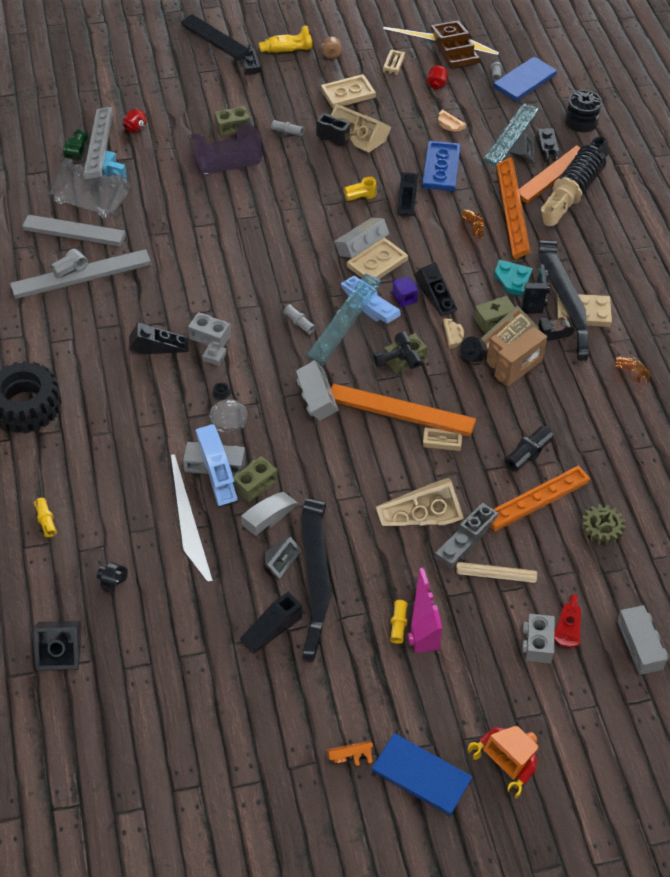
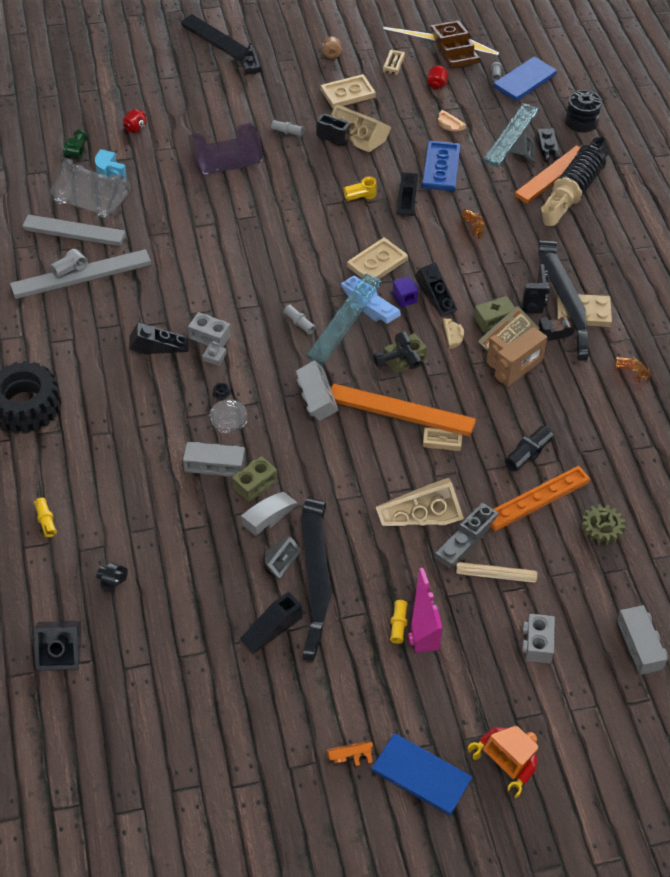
light grey tile [83,107,113,179] -> none
white sticker [171,454,213,581] -> none
light blue slope [195,424,238,506] -> none
olive brick [214,106,251,136] -> none
yellow piece [259,25,313,53] -> none
light grey brick [334,218,389,258] -> none
black piece [460,336,488,362] -> none
teal plate [494,259,533,297] -> none
orange tile [496,157,531,260] -> none
red piece [554,595,581,648] -> none

